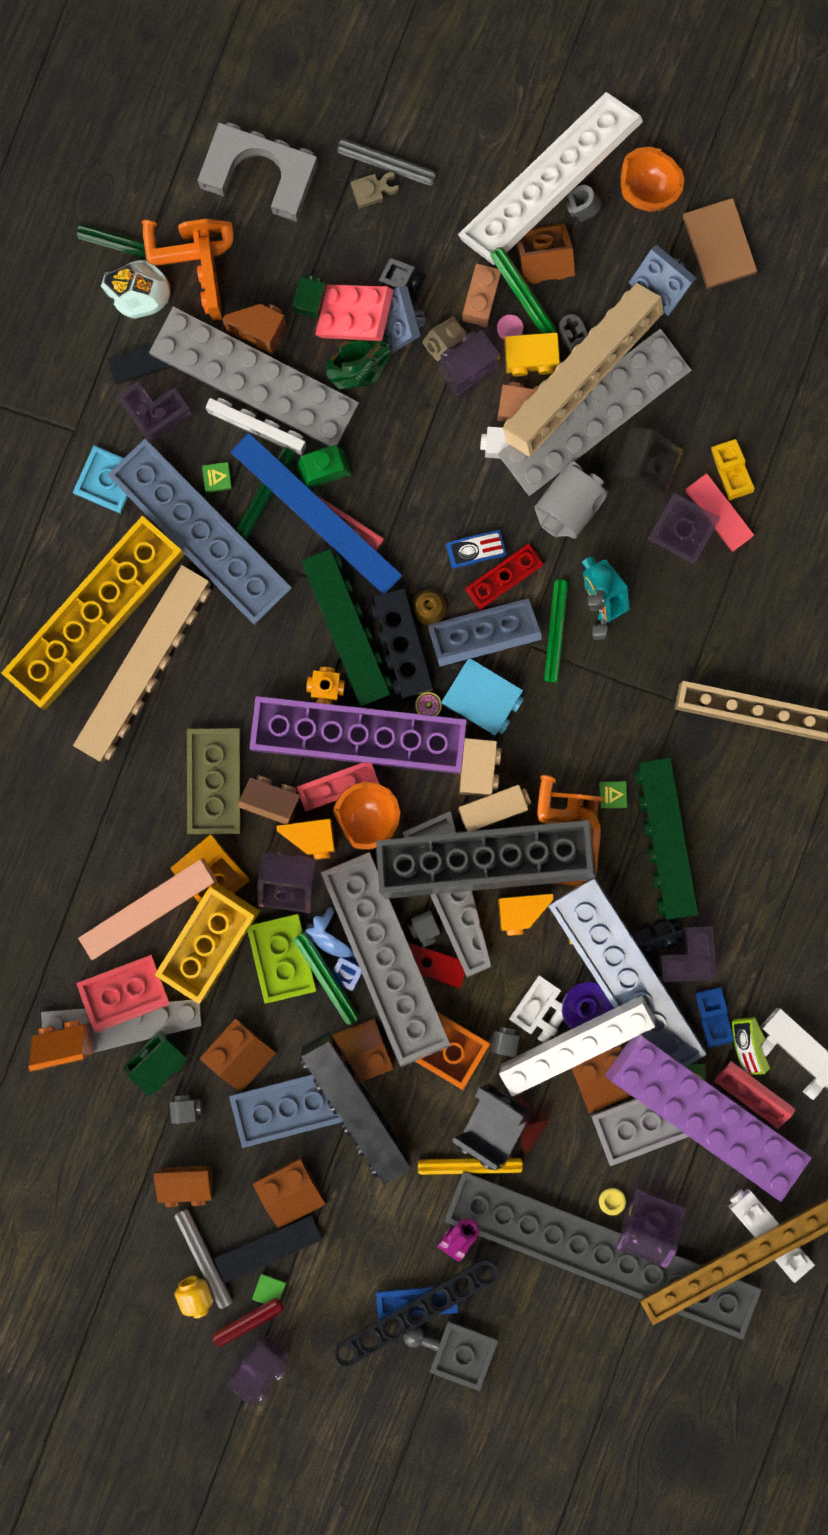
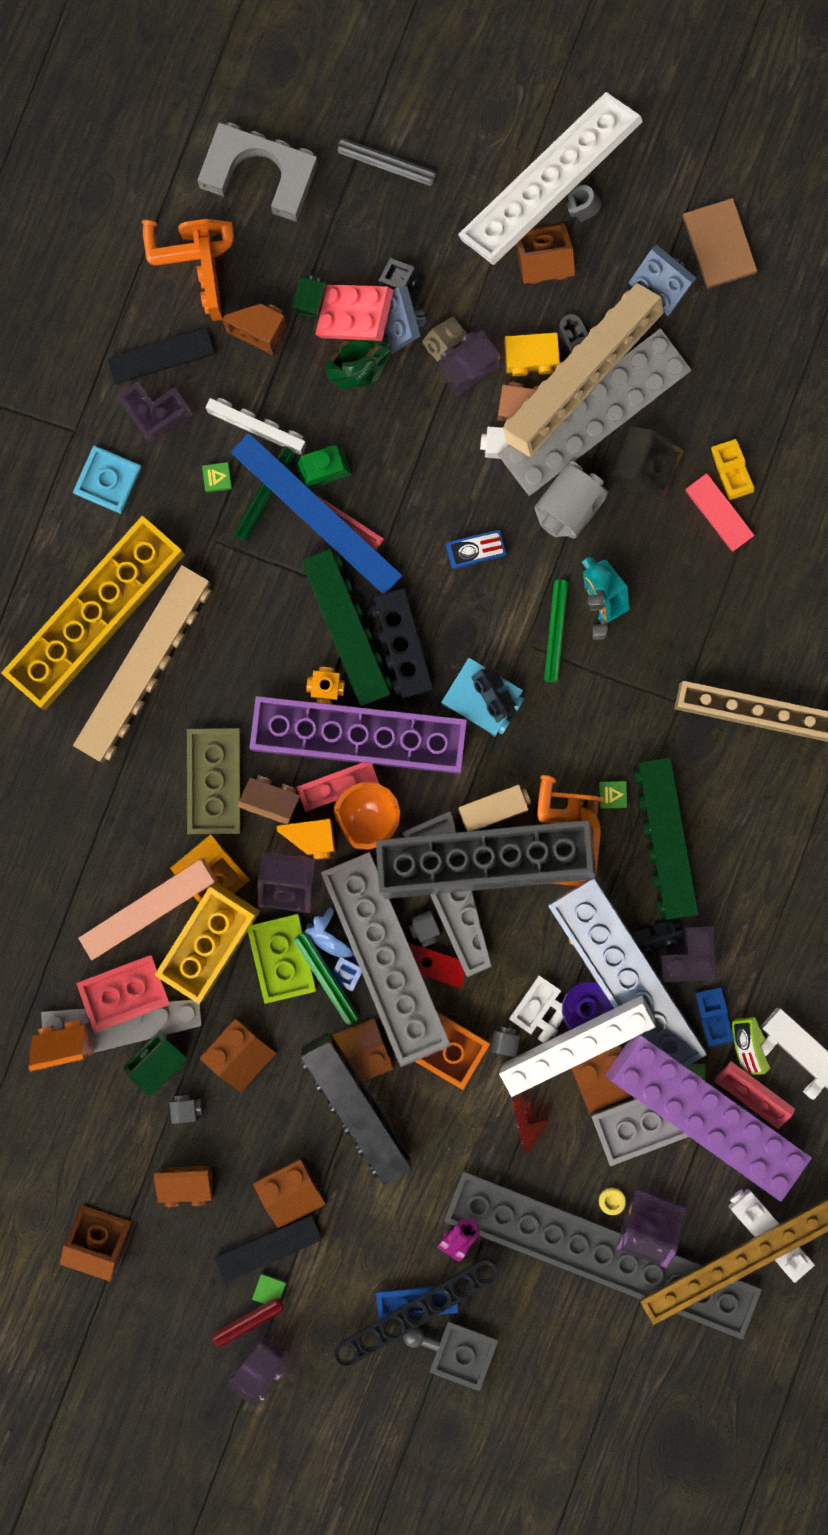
dark green axle [76,224,175,266] -> none
light aqua helmet [101,260,171,319] -> none
sand blue plate [107,439,292,625] -> none
light grey plate [149,307,359,447] -> none
light grey axle [175,1209,232,1309] -> none
yellow head [175,1276,214,1318] -> none
sand blue plate [229,1074,342,1148] -> none
dark tan plate [350,172,399,209] -> none
pearl gold cone [411,589,447,625] -> none
tile [415,692,442,716] -> none
yellow axle [418,1158,523,1175] -> none
sand blue plate [428,598,542,666] -> none
panel [452,1084,533,1170] -> none
tan brick [459,738,501,797] -> none
nougat brick [462,264,501,327] -> none
red tile [465,543,544,610] -> none
green axle [490,247,557,334] -> none
bright pink piece [497,315,523,340] -> none
light orange slope [498,894,553,936] -> none
orange cylinder [621,147,684,212] -> none
clear purple brick [648,493,720,565] -> none
none -> dark orange slope [60,1205,131,1281]
none -> black hinge [471,665,517,723]

